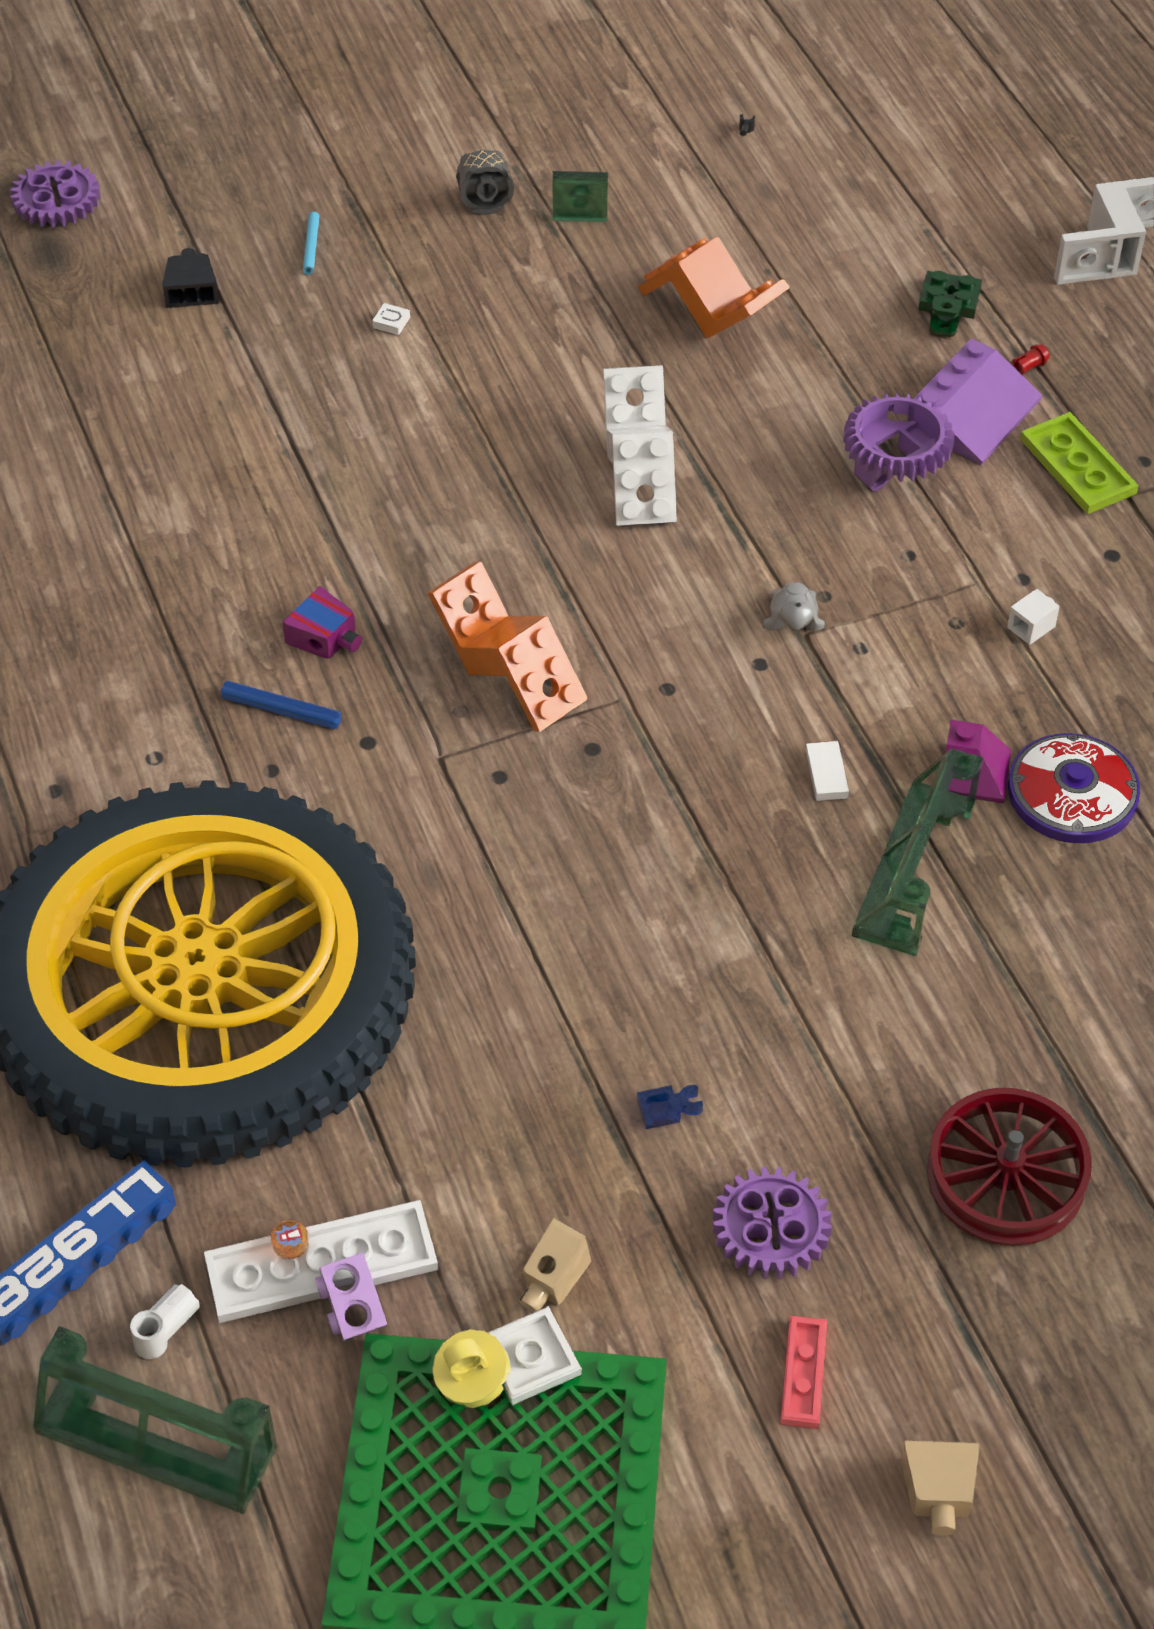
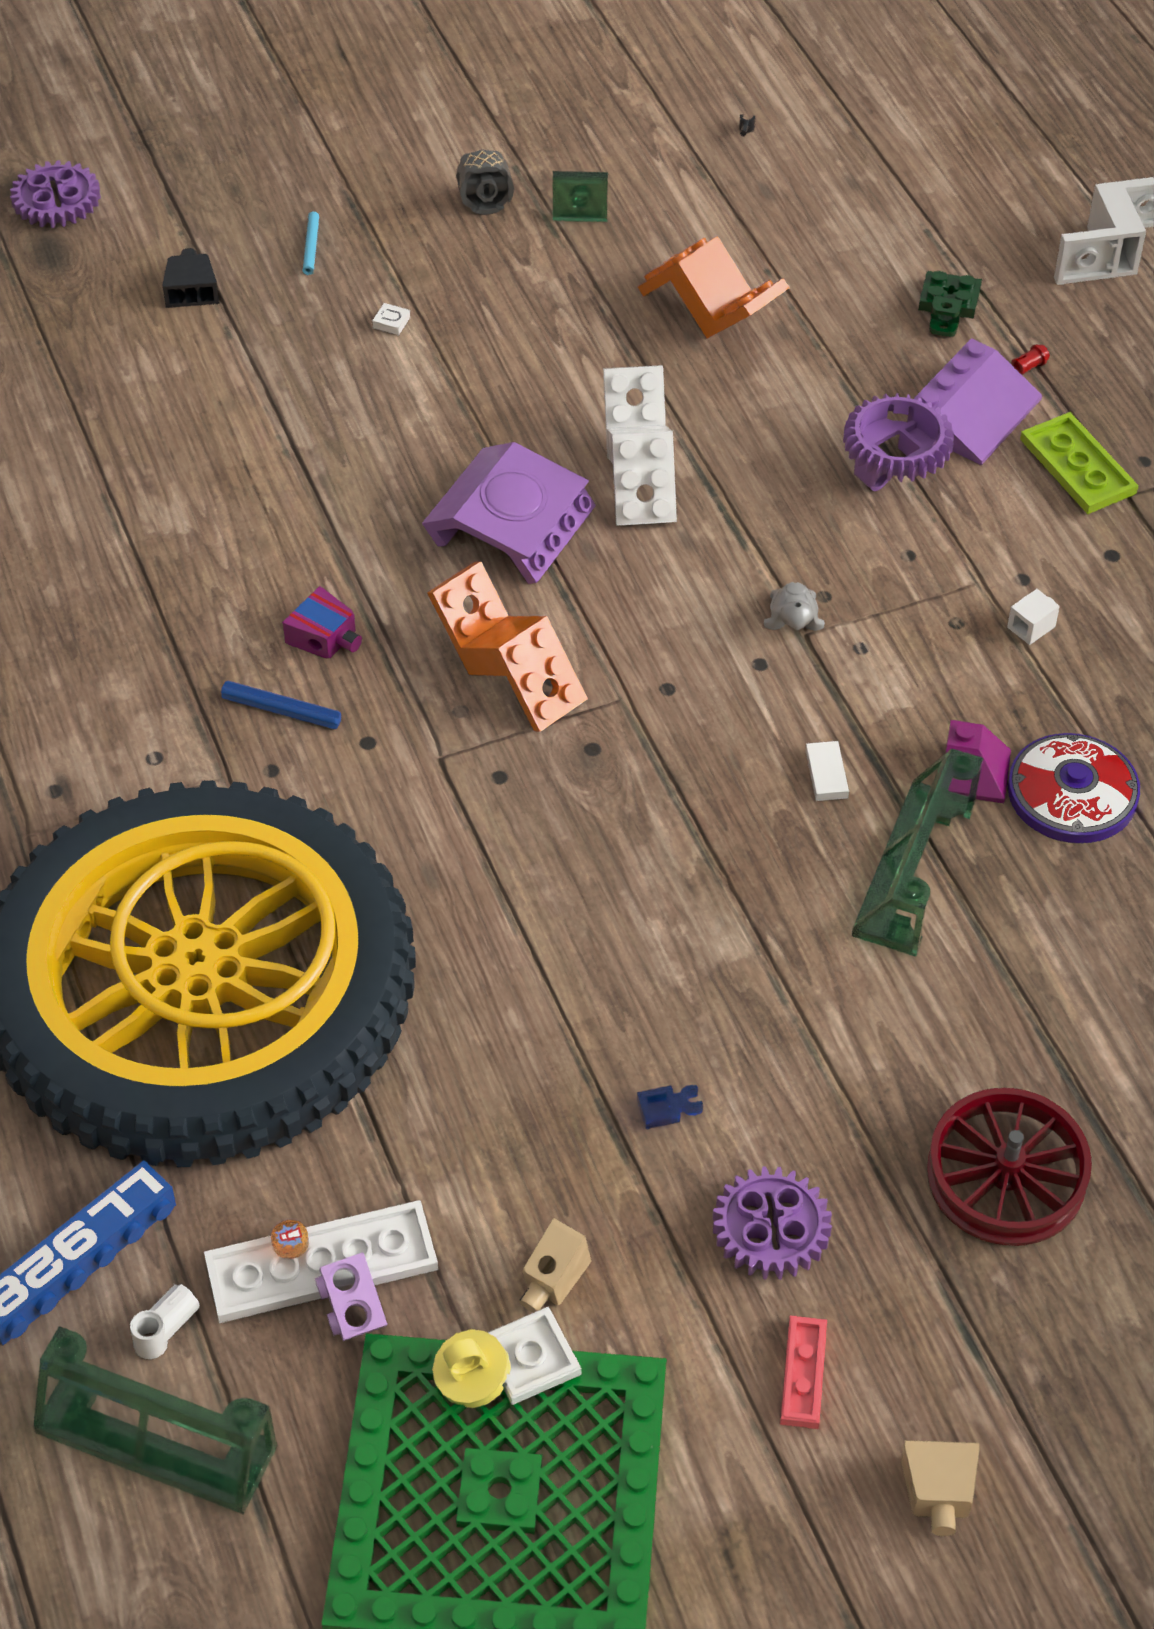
none -> medium lavender panel [422,442,596,584]

